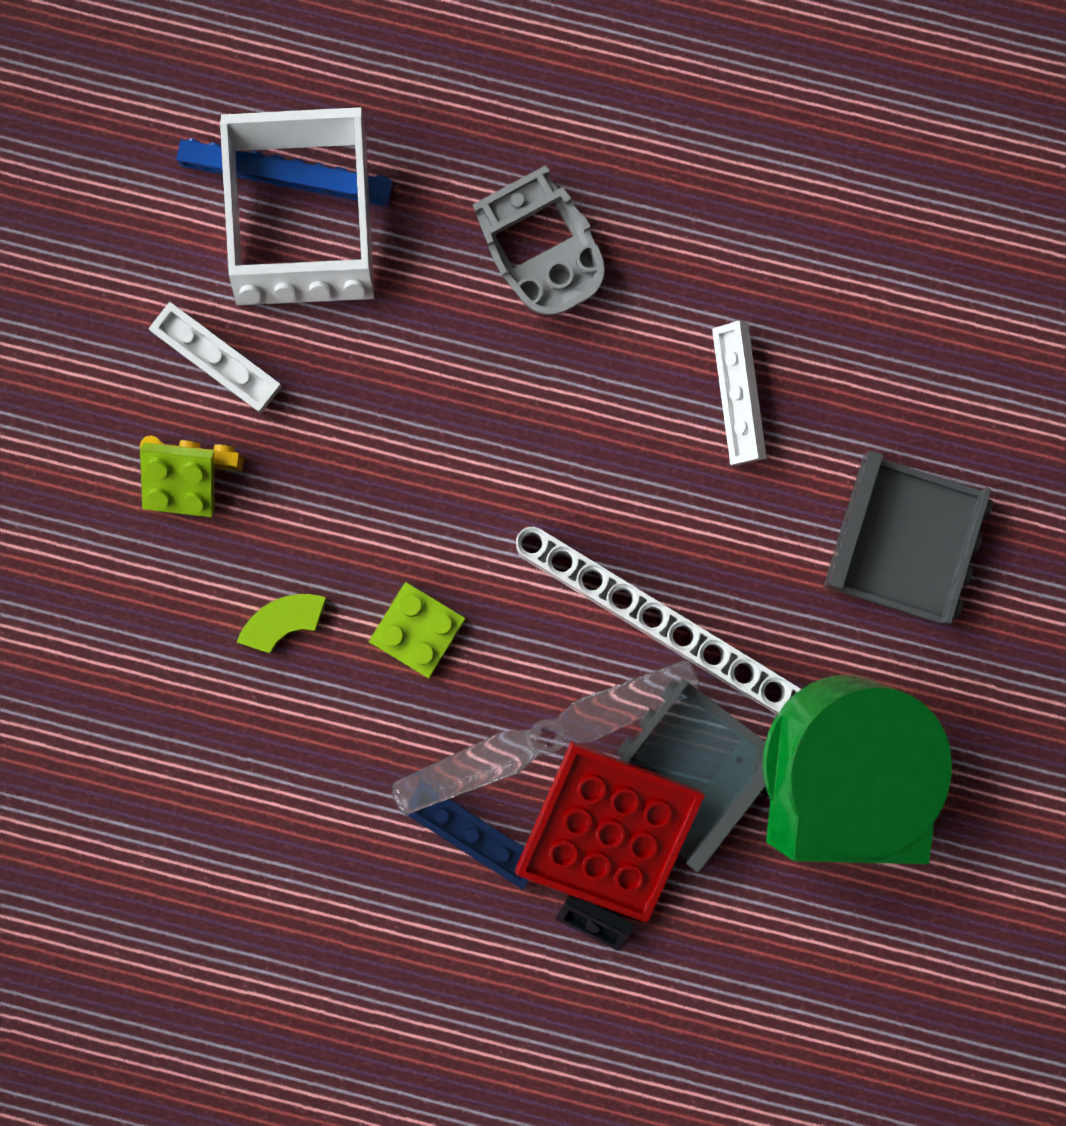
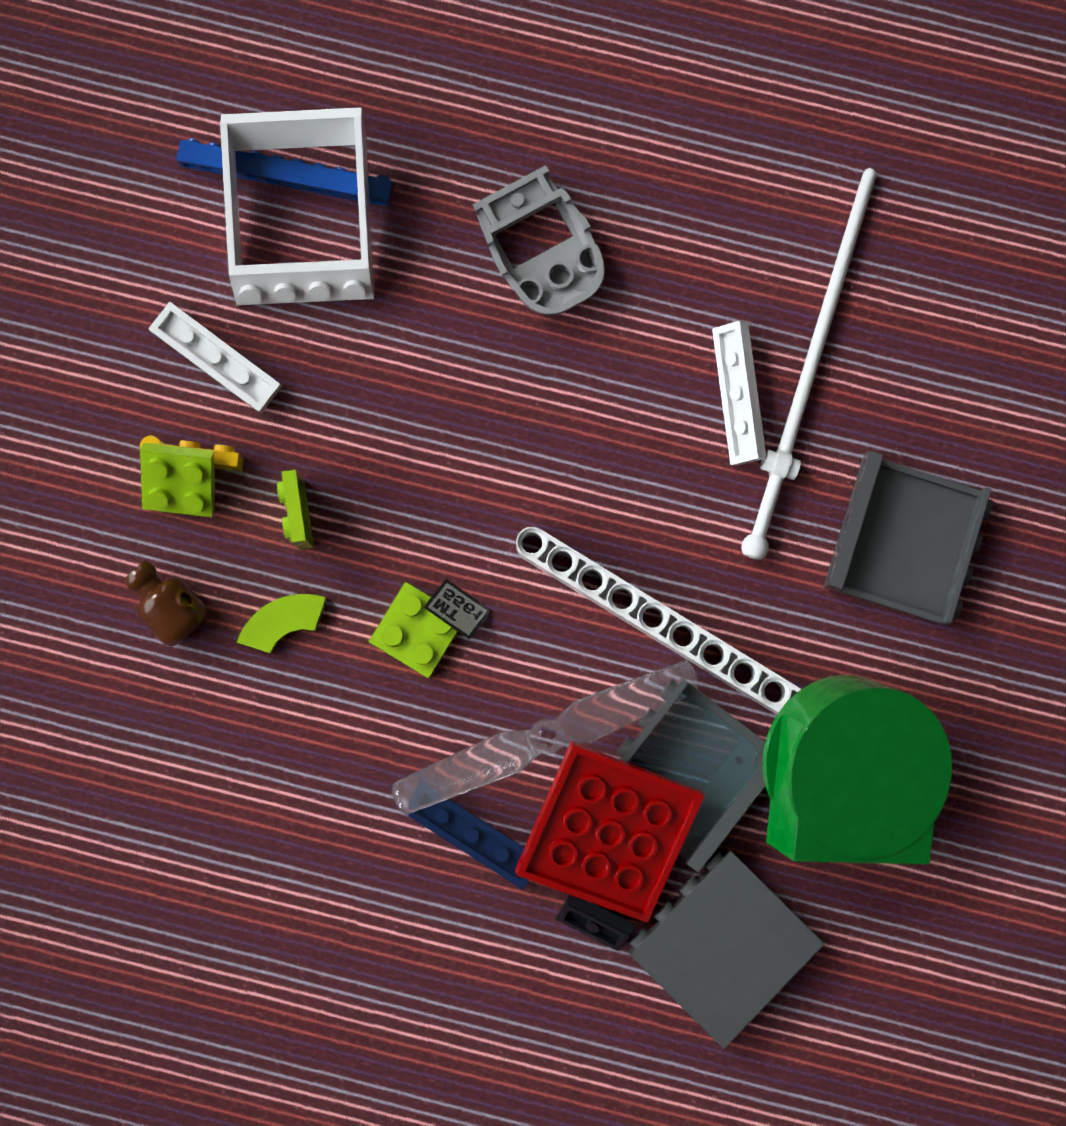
none -> reddish brown piece [125,561,208,646]
none -> lime plate [277,469,314,550]
none -> clear smoke sticker [423,579,492,640]
none -> dark grey panel [628,849,824,1049]
none -> white bar [741,168,876,560]

